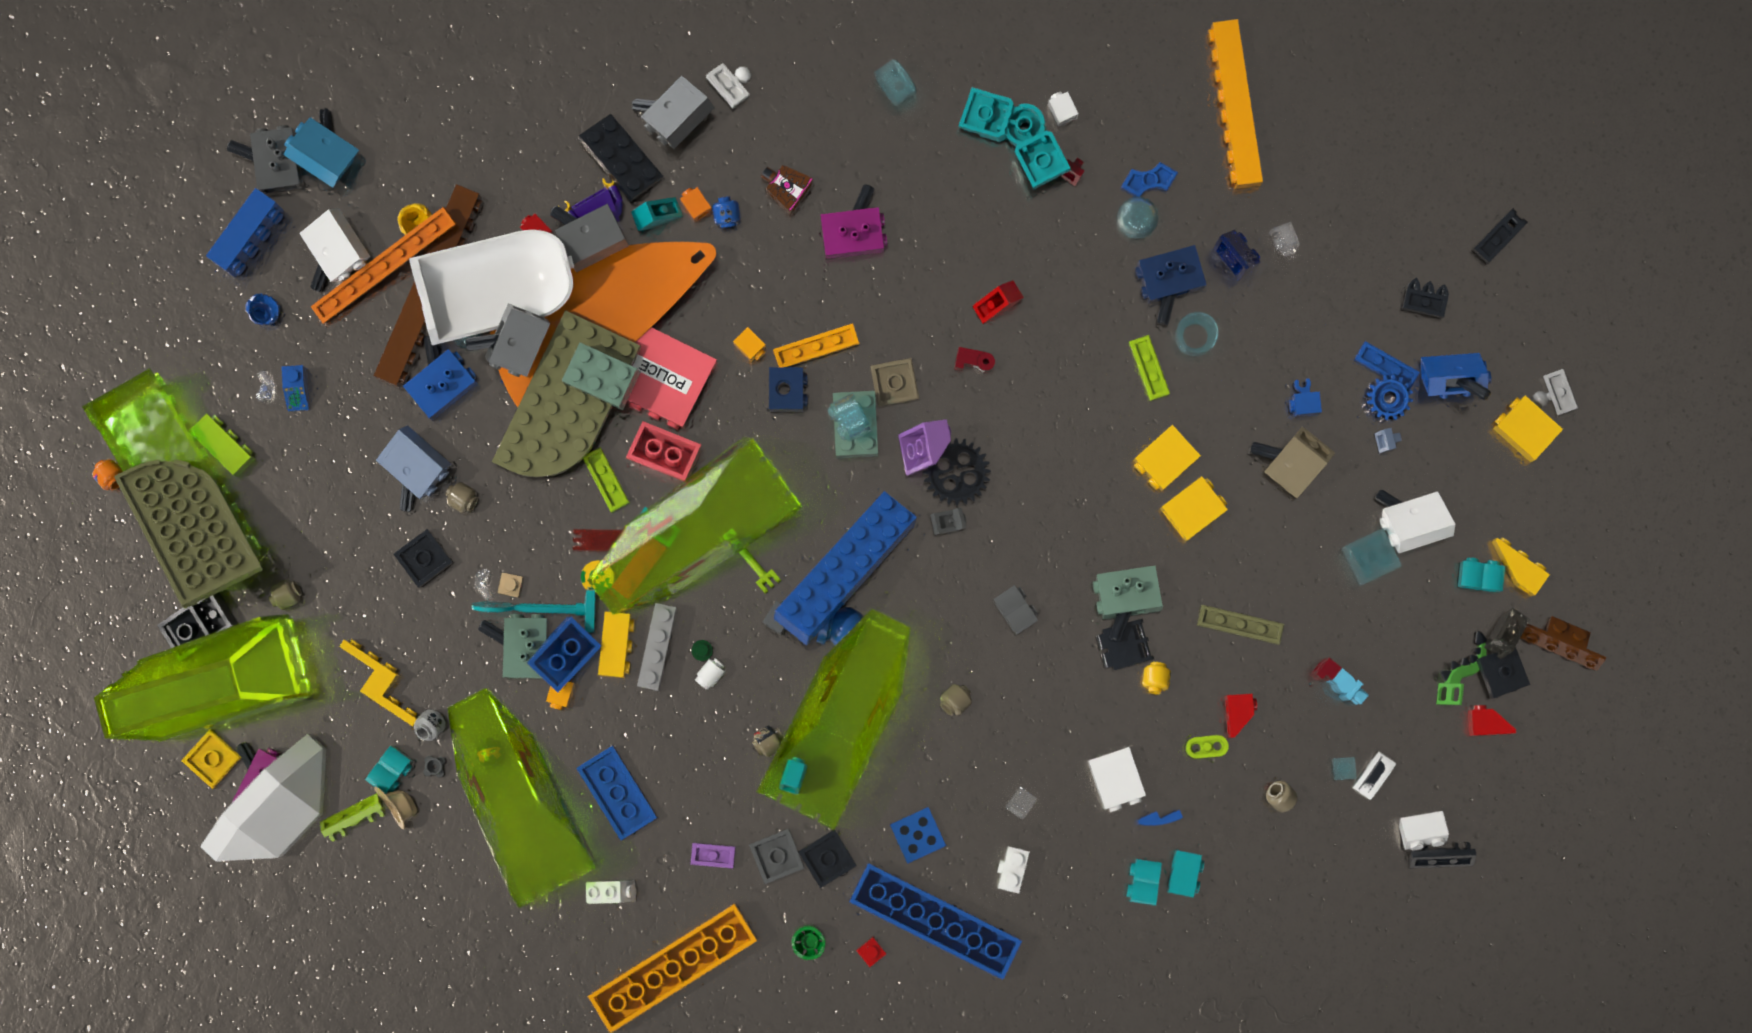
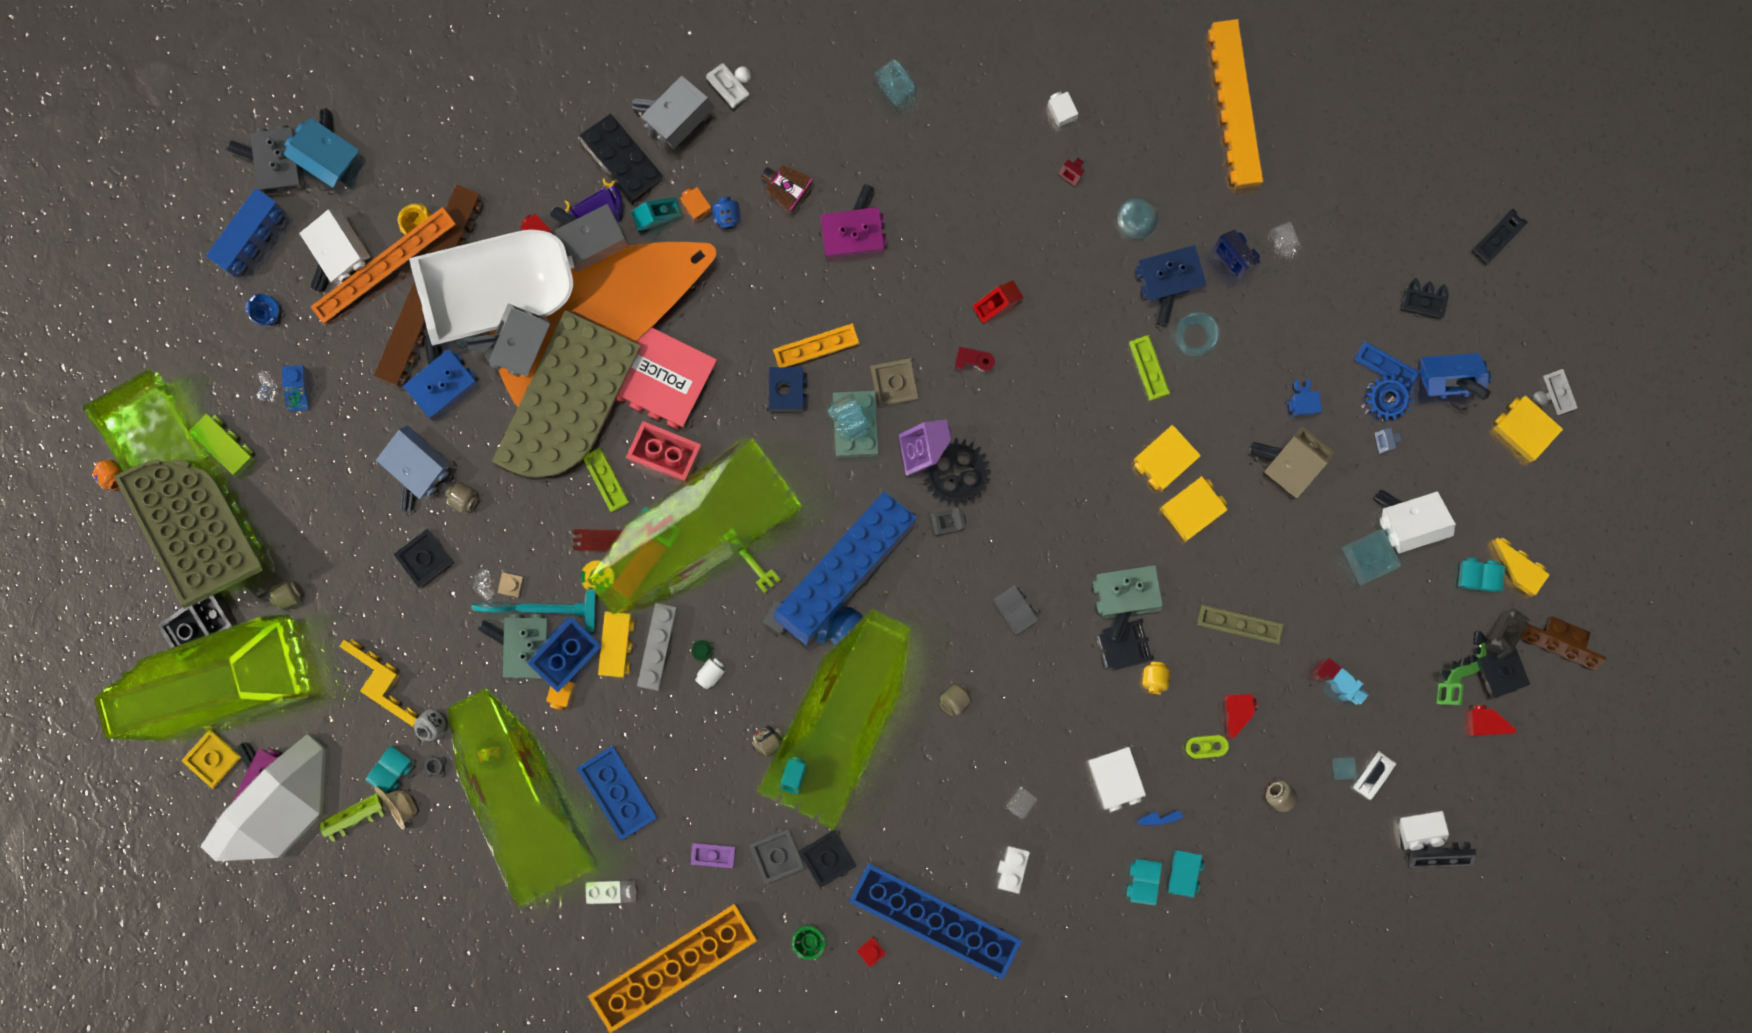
sand green brick [562,343,641,410] -> none
light orange brick [733,327,766,362] -> none
blue tile [890,807,946,864] -> none
teal plate [959,87,1071,189] -> none
blue tile [1121,162,1178,199] -> none

